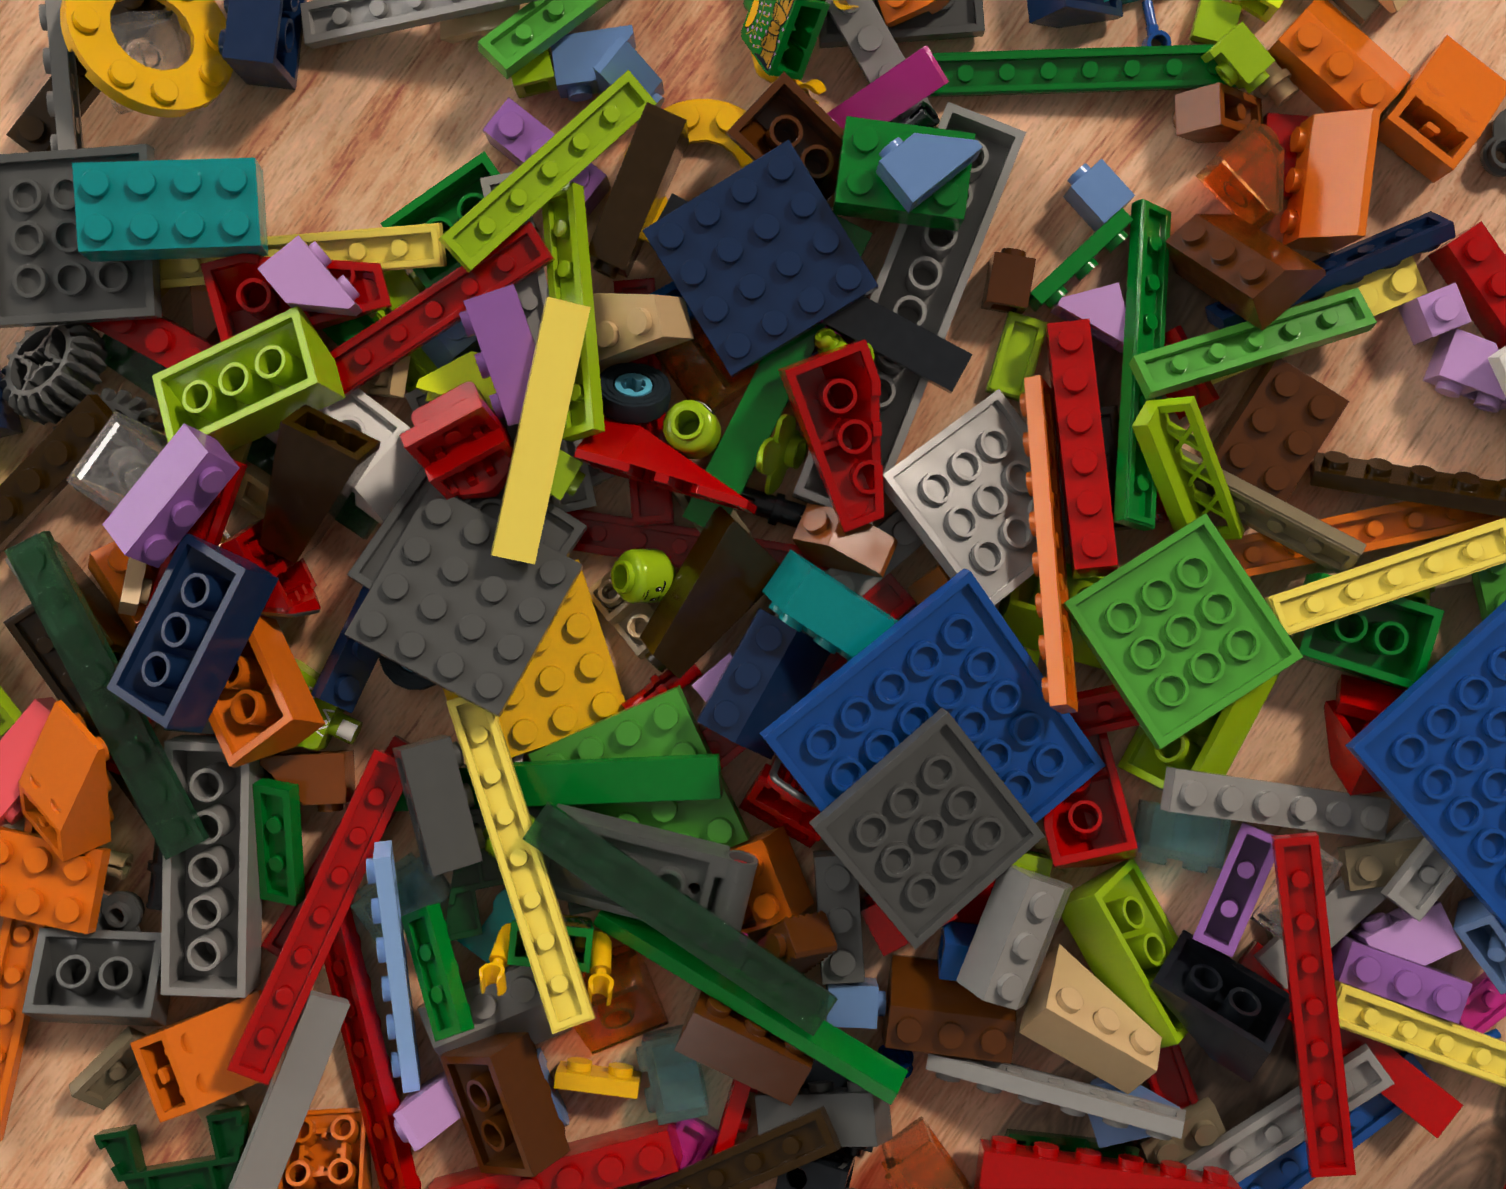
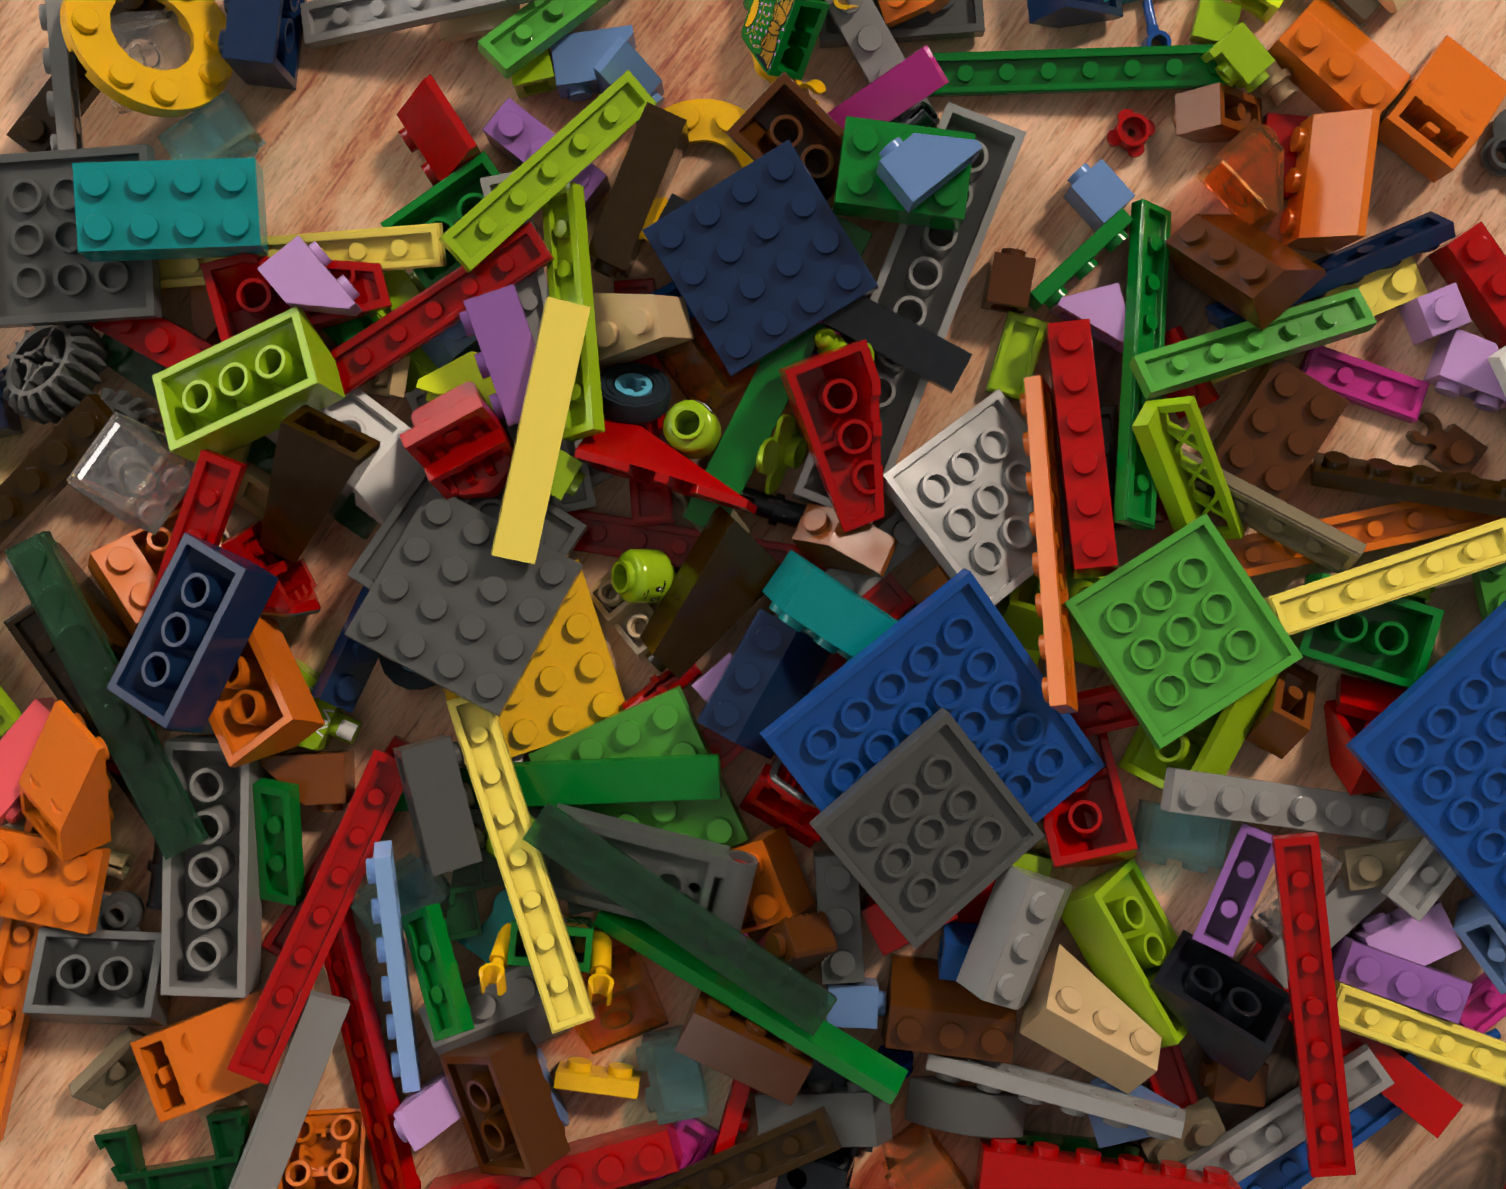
medium lavender brick [102,423,240,568] -> none
tan plate [118,557,153,616] -> none
none -> clear light blue brick [157,90,266,160]
none -> red slope [396,74,481,186]
none -> dark grey brick [905,1075,1027,1138]
none -> red plate [1106,109,1155,158]
none -> reddish brown brick [1199,1054,1269,1107]
none -> dark orange slope [1245,663,1318,759]
none -> dark pink tile [1300,346,1430,424]
none -> reddish brown plate [1405,413,1488,474]

